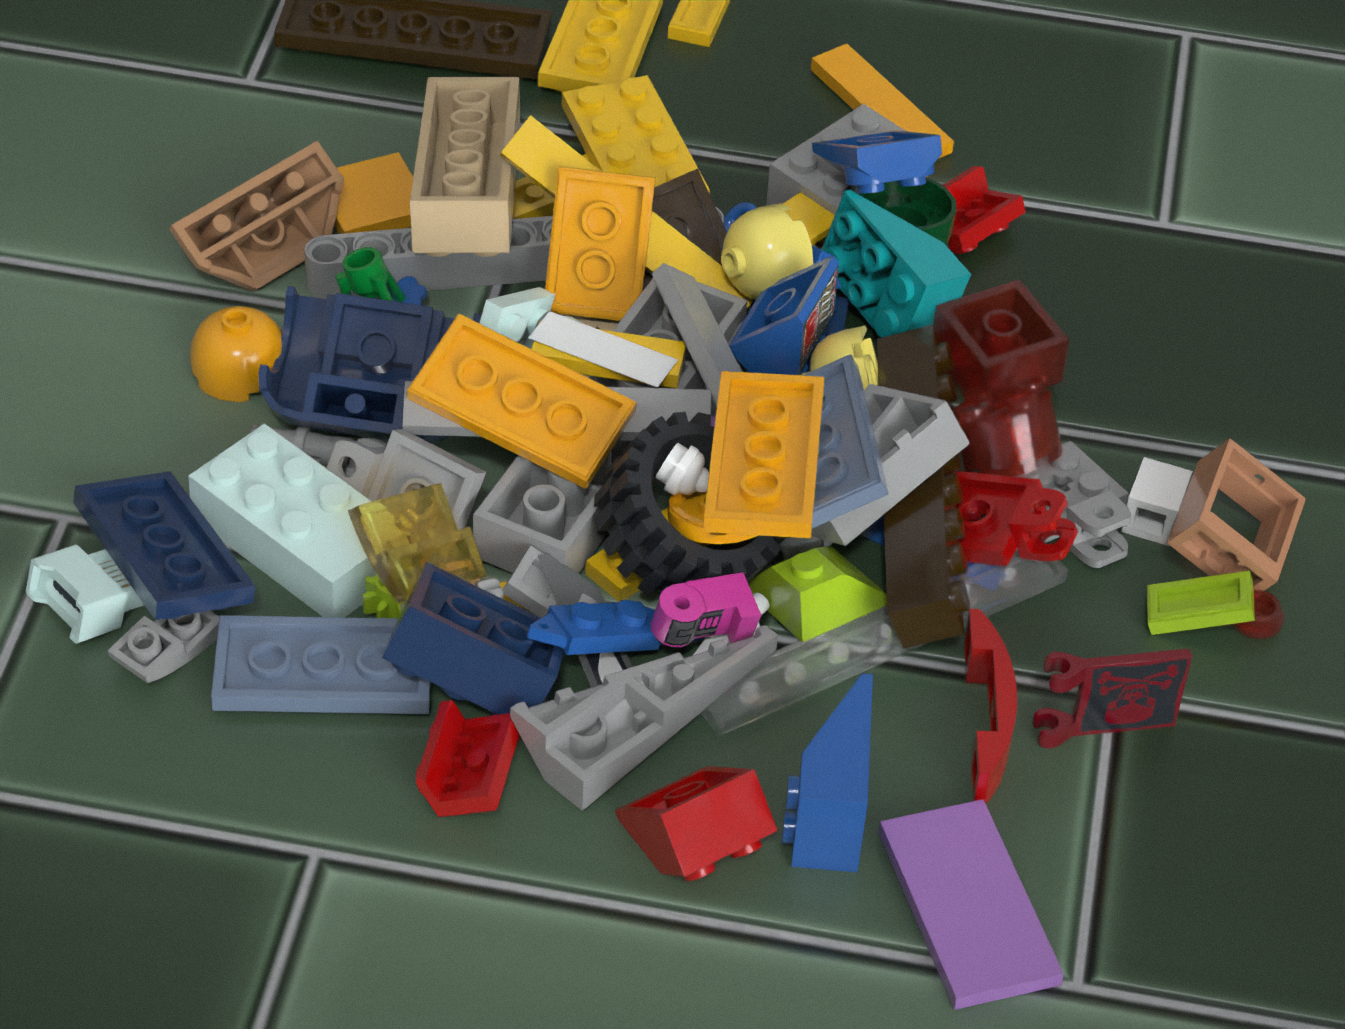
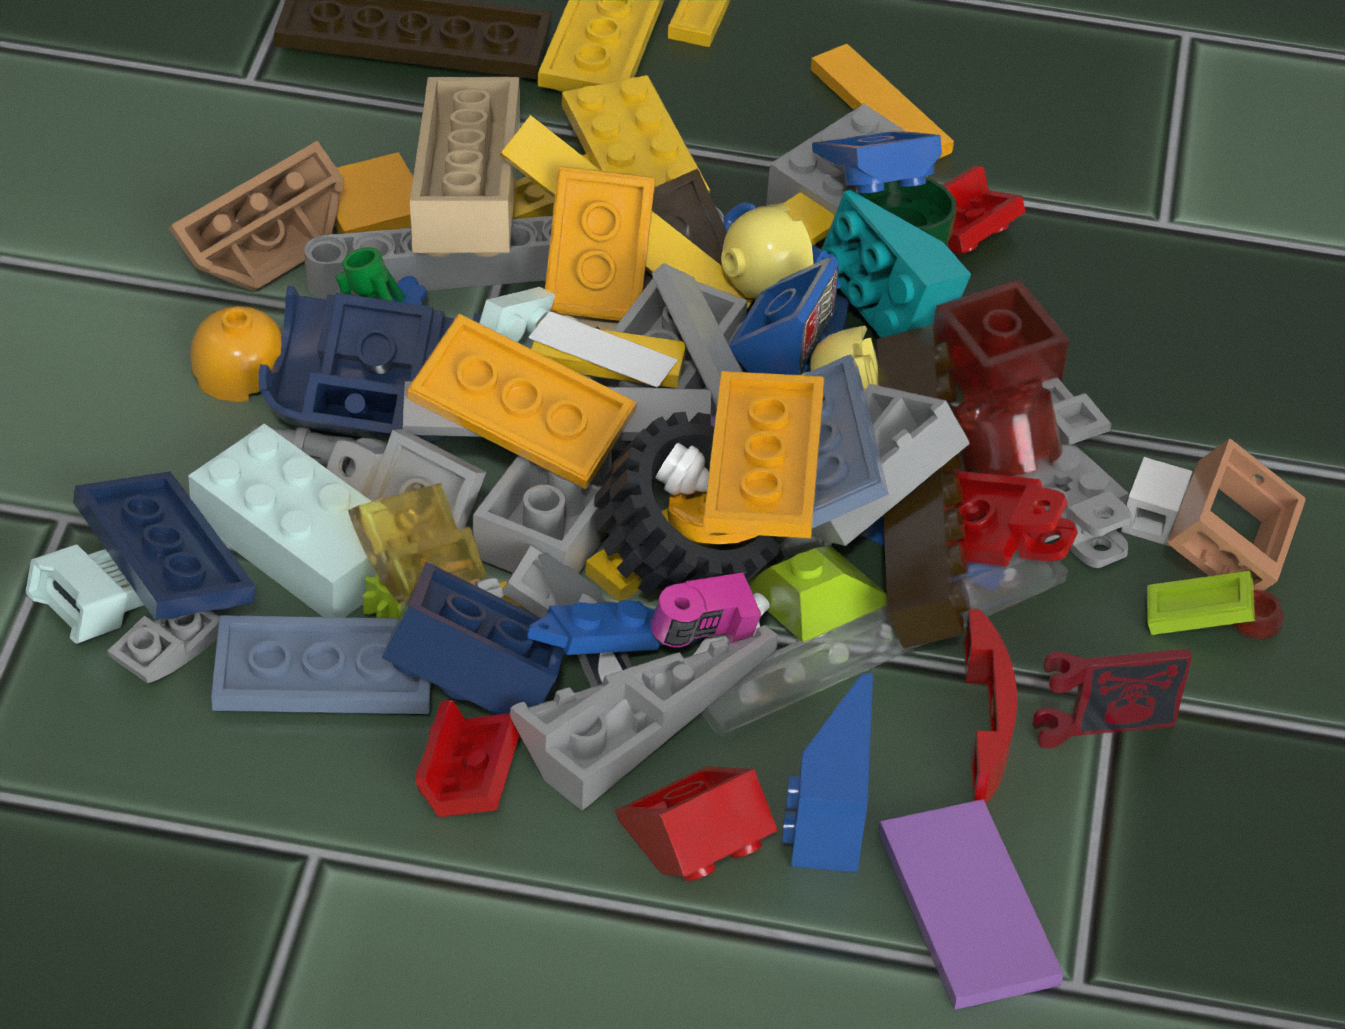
none -> light grey slope [1014,377,1111,445]

